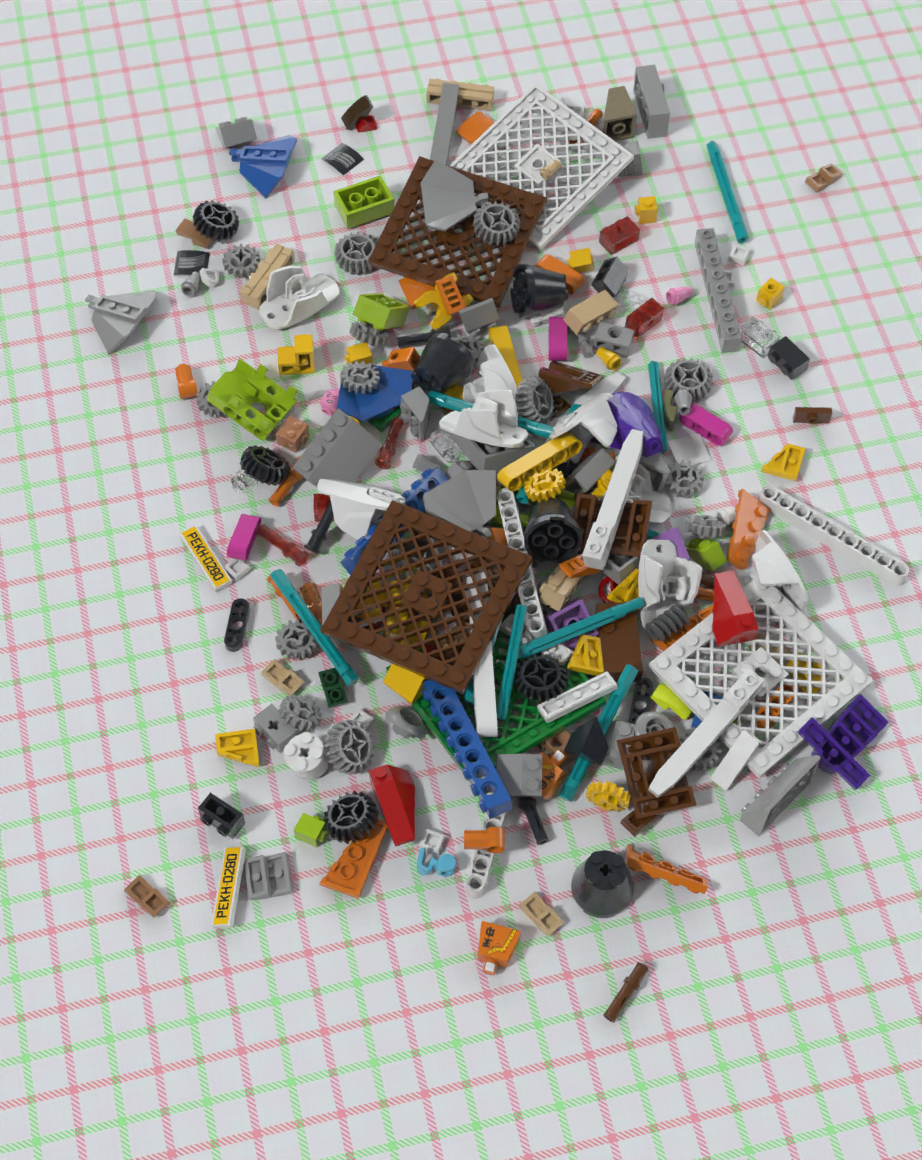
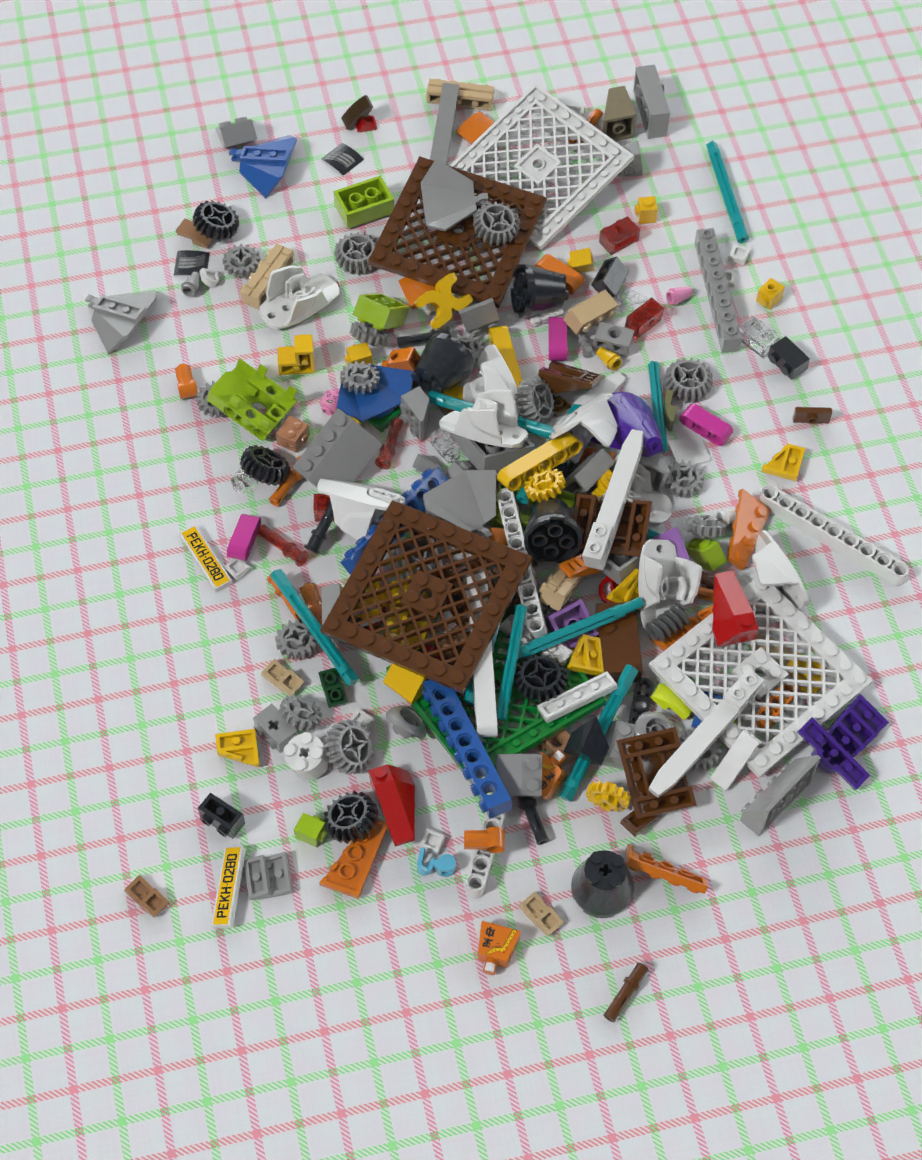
black beam [224,598,250,652] -> none
orange slope [435,275,466,315] -> none
tan pin [539,159,562,180] -> none
light grey cone [674,390,692,415] -> none
medium nougat slope [805,163,843,192] -> none

